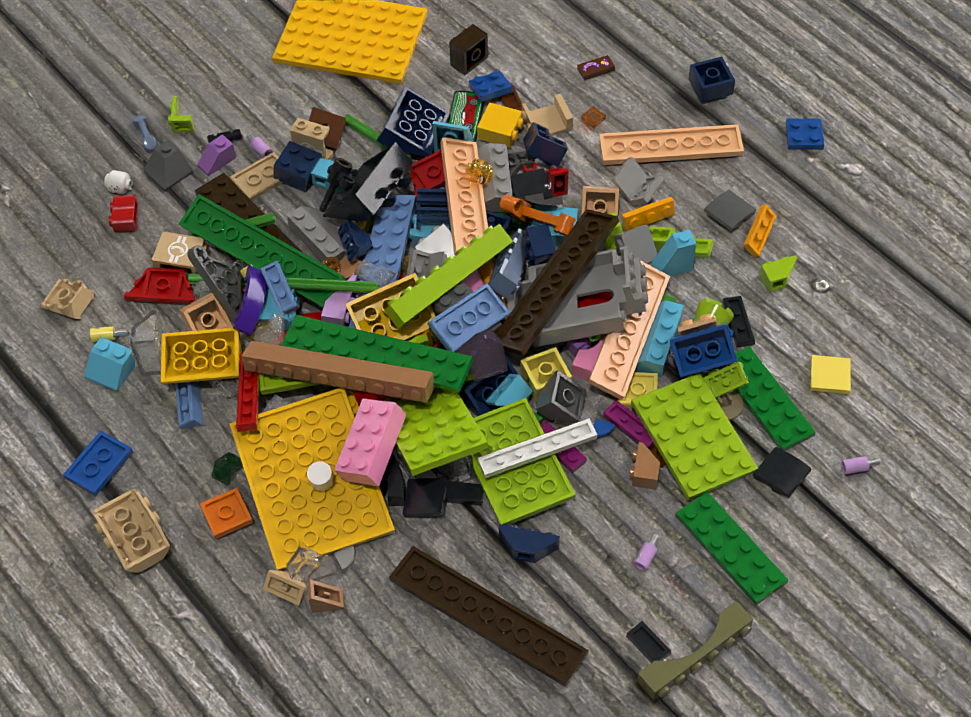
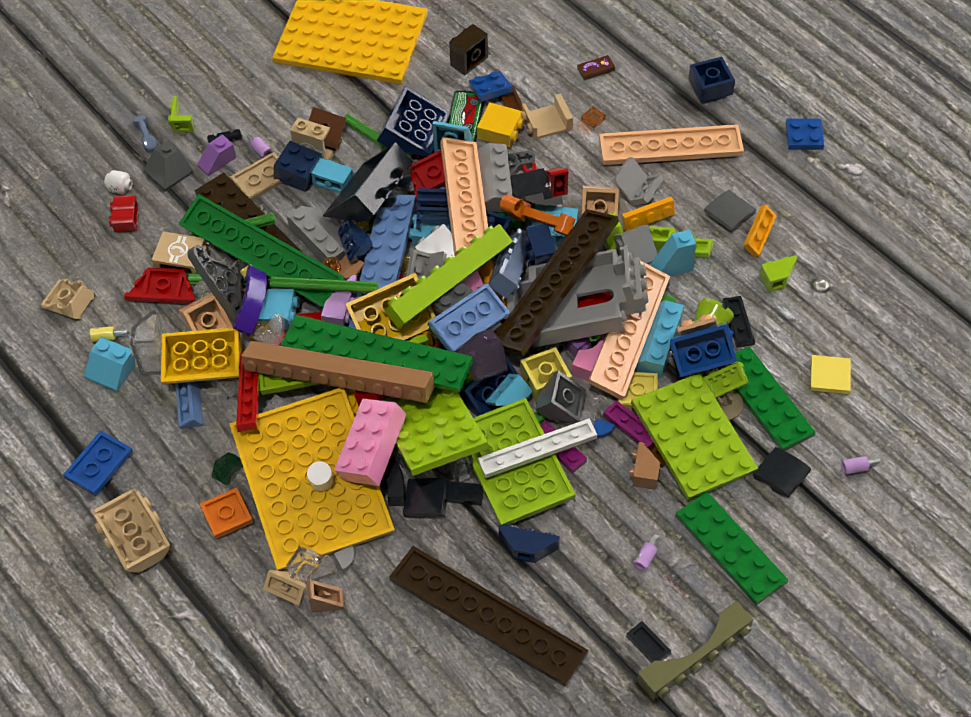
medium blue tile [260,261,299,316] -> none
black piece [319,158,358,212] -> none
clear slope [354,259,396,288] -> none
clear yellow head [465,158,493,185] -> none
dark blue brick [523,122,568,167] -> none

